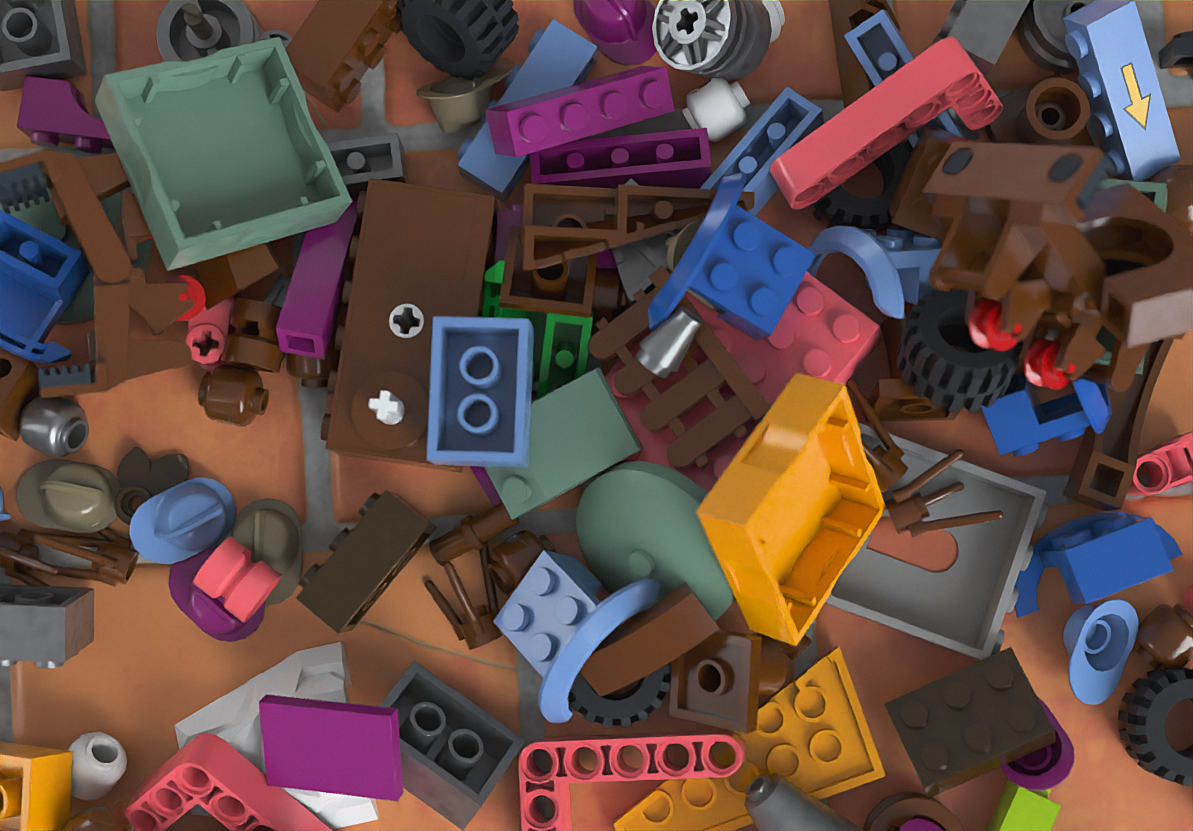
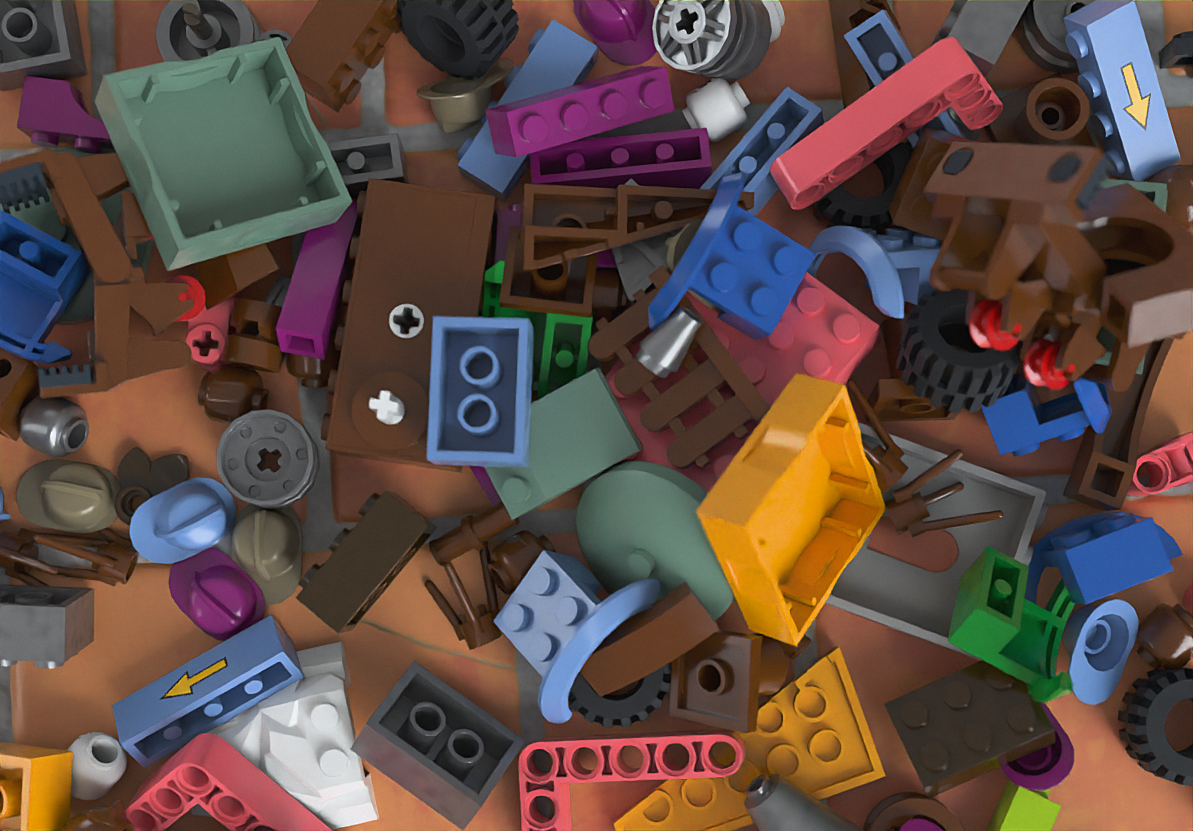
coral wheel [193,536,282,623] -> none
magenta tile [259,694,404,801] -> none
none -> medium blue brick [112,615,304,768]
none -> flat silver wheel [216,409,320,509]
none -> green piece [948,545,1076,703]

